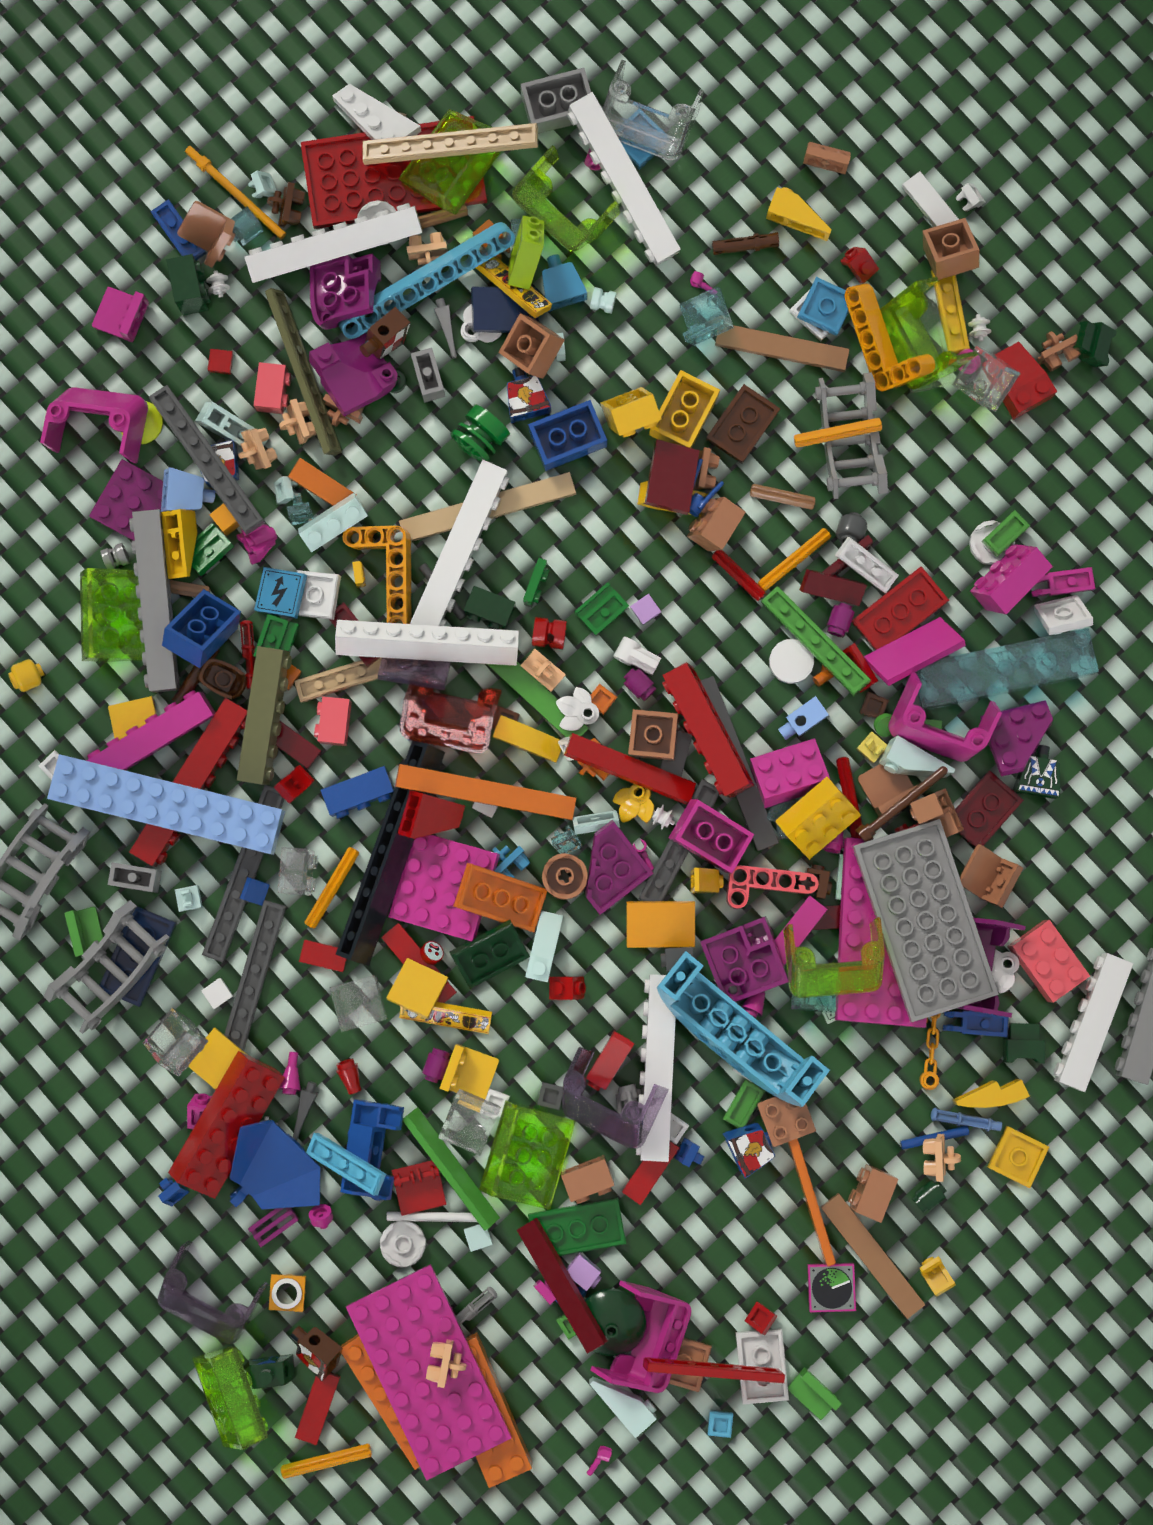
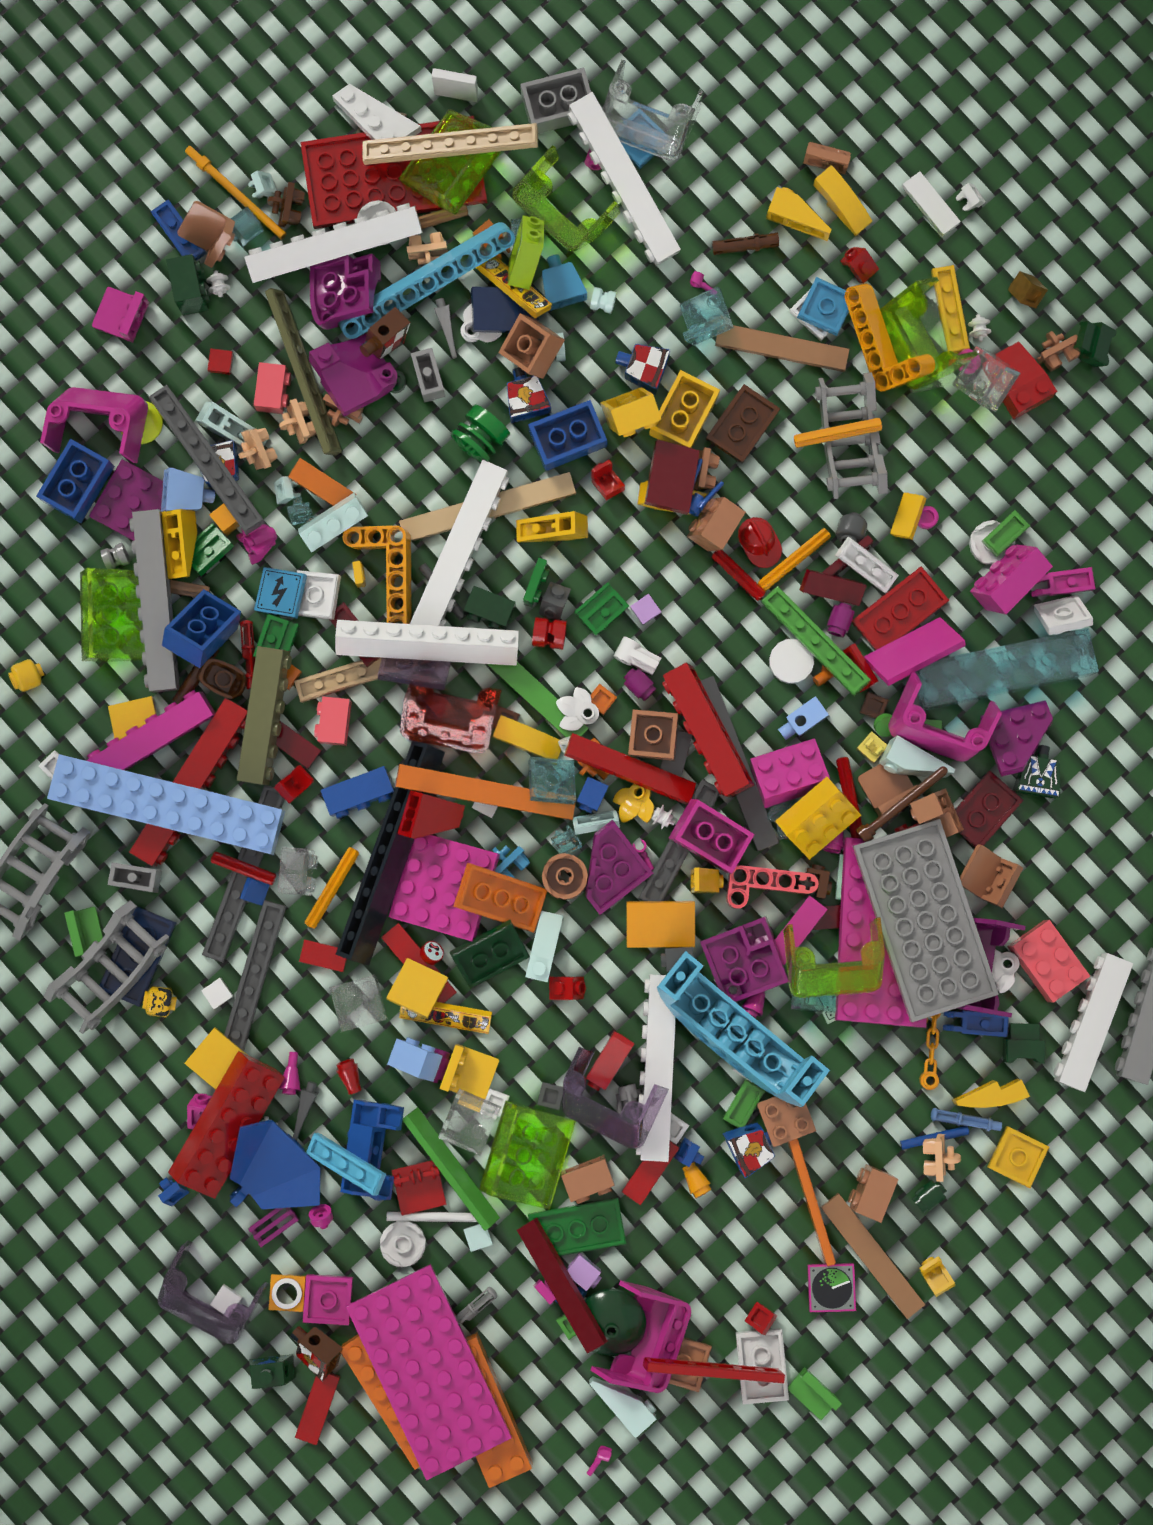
clear piece [143,1007,208,1077] -> none
light aqua tile [175,885,203,912] -> none
clear neon green slope [192,1347,268,1450] -> none
light orange axle [281,1444,372,1479] -> none
light nougat hips [426,1339,467,1388] -> none
light nougat hips [520,649,566,692] -> none
medium azure tile [707,1410,733,1438] -> none
medium nougat axle [750,484,816,510] -> none
nougat brick [923,218,979,280] -> none
none -> blue brick [36,439,115,523]
none -> yellow head [142,986,177,1017]
none -> white tile [210,1284,243,1318]
none -> red axle [211,852,276,885]
none -> dark pink plate [303,1274,353,1326]
none -> light blue brick [387,1037,443,1082]
none -> white tile [432,68,479,102]
none -> yellow slope [516,511,588,543]
none -> clear light blue plate [528,757,576,805]
none -> dark grey bracket [539,582,571,620]
none -> blue brick [577,777,609,813]
none -> red bracket [591,460,625,501]
none -> torso [615,344,670,395]
none -> light orange cone [682,1162,711,1199]
none -> red piece [738,517,782,568]
none -> yellow slope [813,165,872,236]
none -> yellow tile [890,492,927,540]
none -> dark pink tile [918,506,939,529]
none -> pearl gold panel [1008,271,1048,309]

